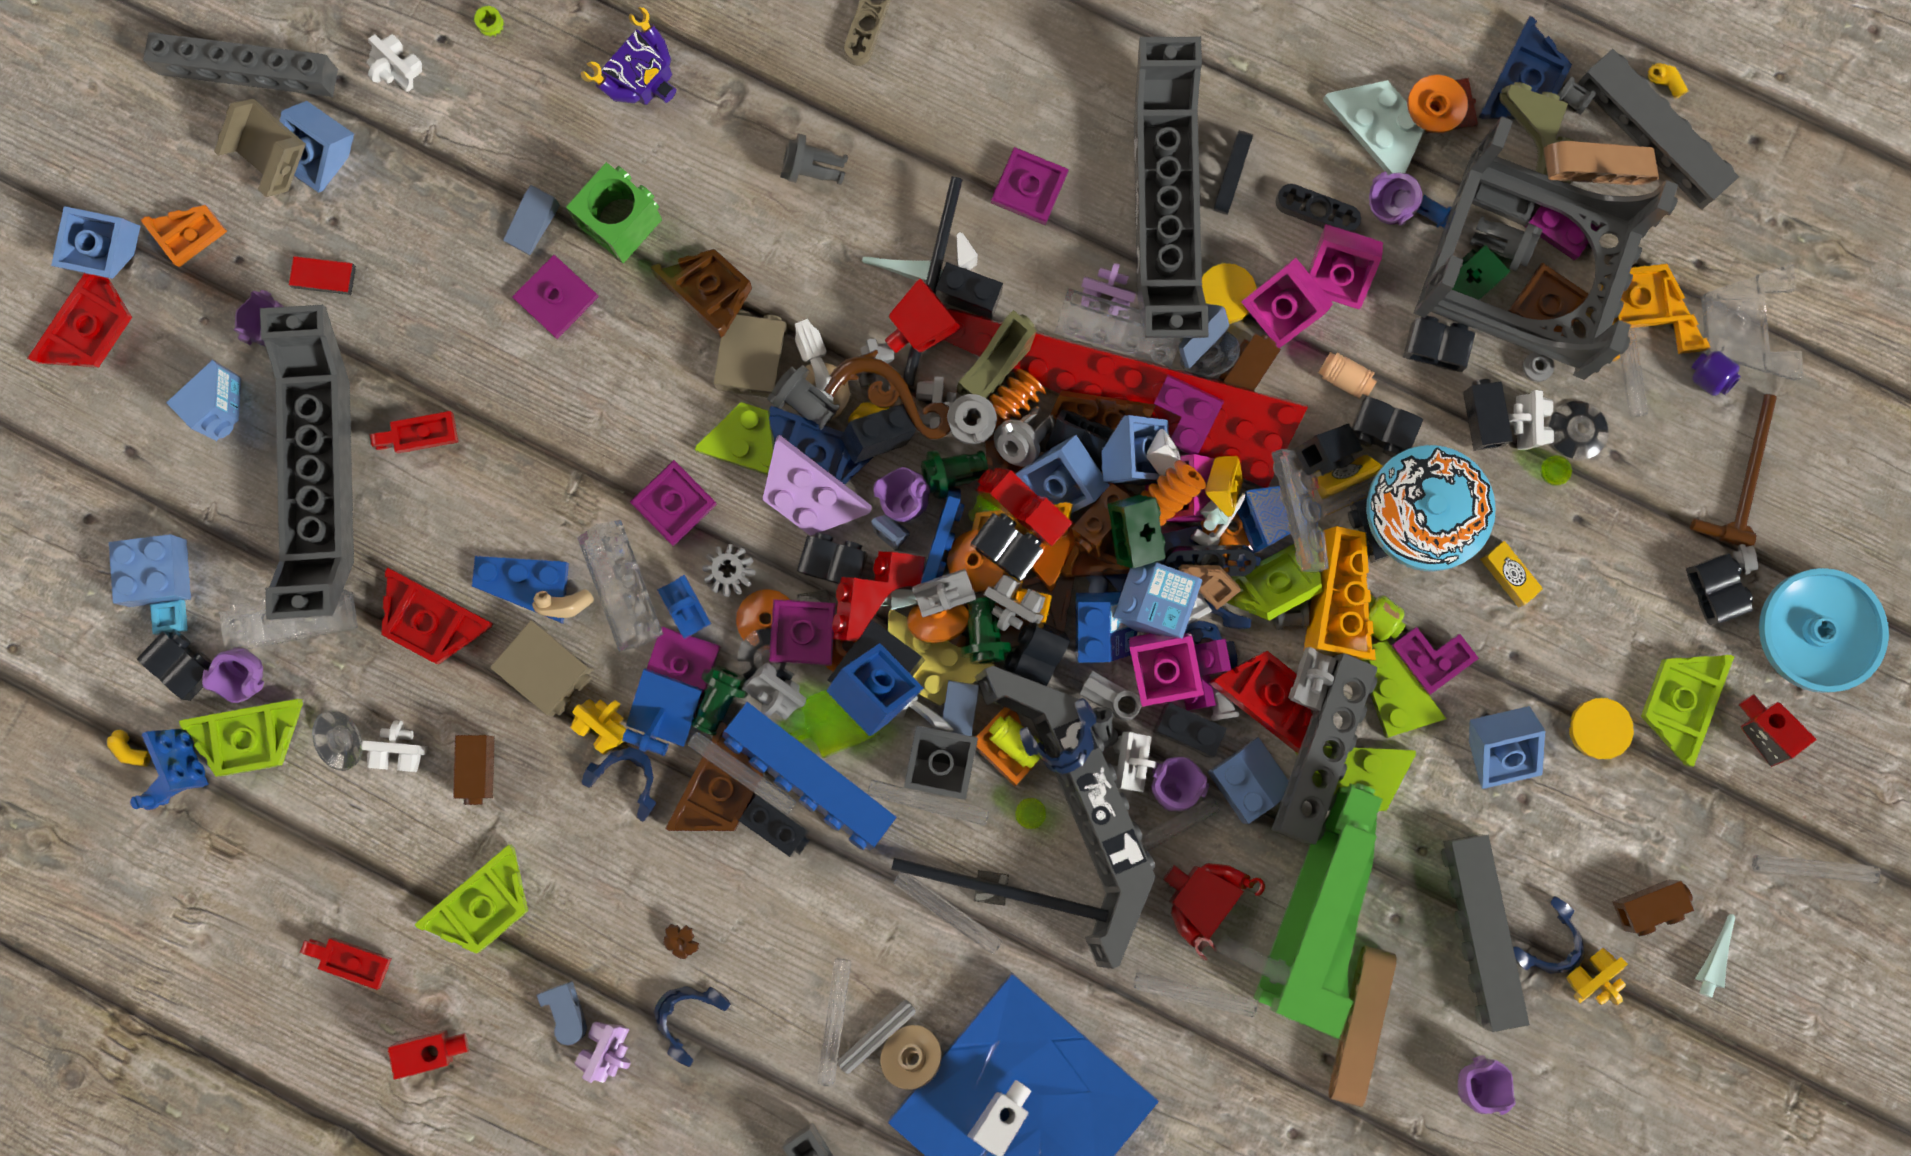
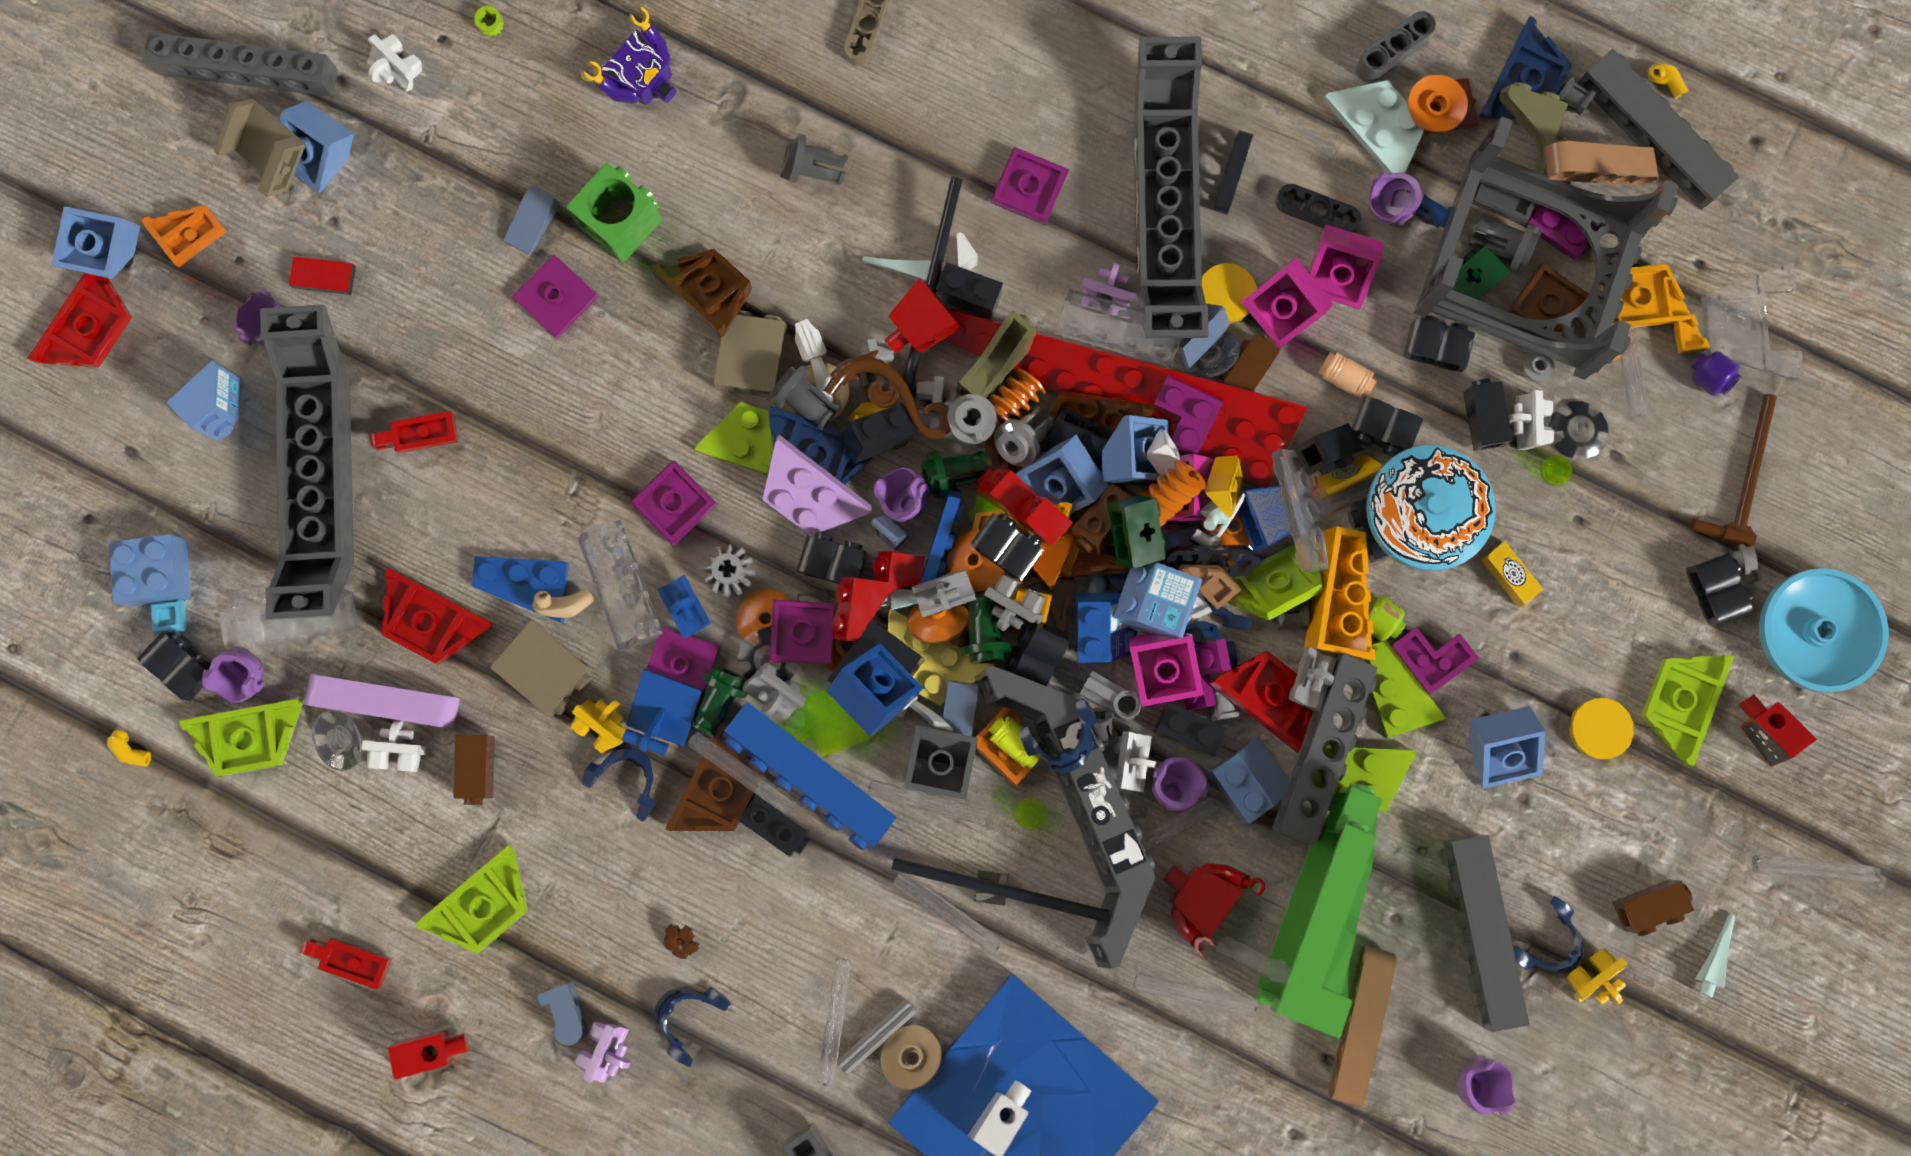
blue plate [130,729,208,810] -> none
none -> lavender beam [304,674,460,729]
none -> dark grey beam [1356,11,1436,82]

